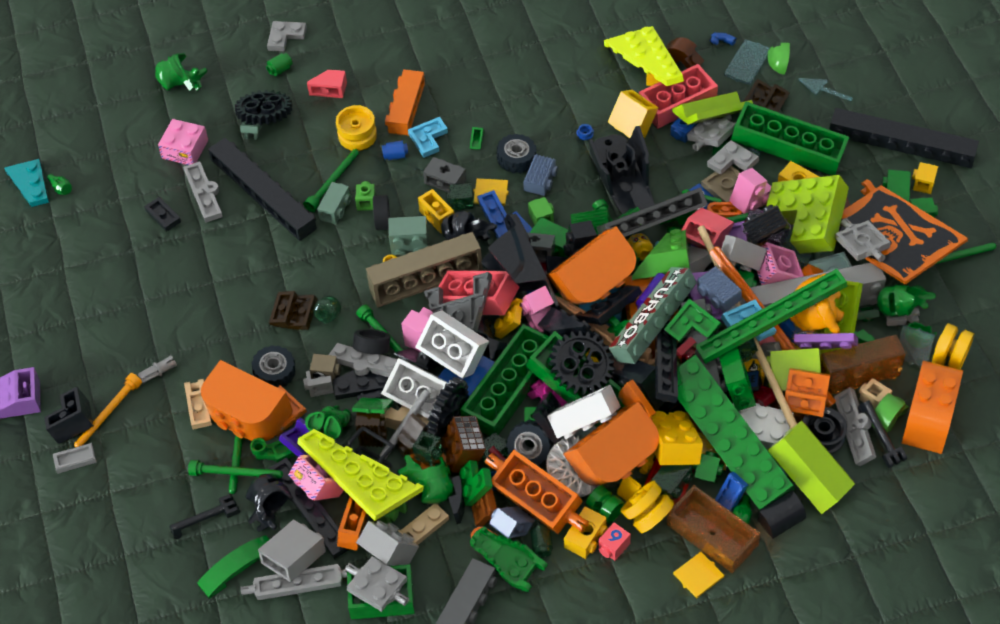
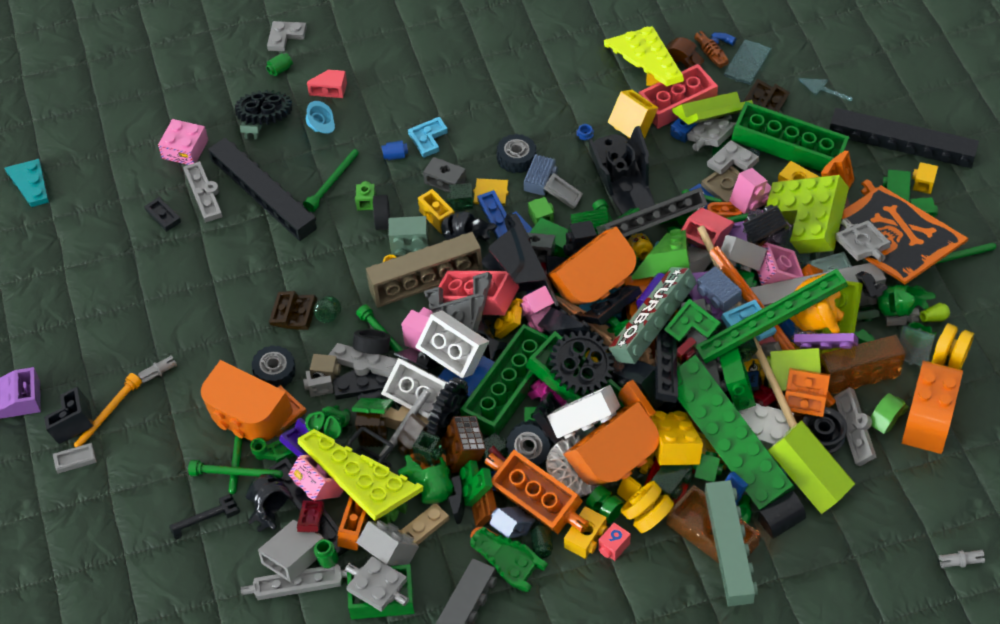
green piece [47,174,72,195] -> none
green piece [155,53,207,91] -> none
tan plate [184,379,212,430] -> none
green slope [197,535,270,599] -> none
sand green brick [317,182,352,225] -> none
yellow wheel [335,105,377,151] -> none
orange brick [385,69,425,136] -> none
green piece [469,127,485,150] -> none
yellow piece [673,552,724,598] -> none
bright green brick [768,43,790,75] -> none
black hinge [858,400,907,468] -> none
tan brick [859,378,892,409] -> none
none -> dark red plate [297,500,324,532]
none -> medium azure piece [306,101,335,134]
none -> green brick [314,539,339,568]
none -> light grey tile [543,173,583,209]
none -> dark orange hinge [694,31,729,68]
none -> sand green brick [705,480,758,607]
none -> orange slope [821,151,855,189]
none -> black bracket [855,271,888,298]
none -> lime cone [920,303,950,322]
none -> light grey pin [939,549,985,568]

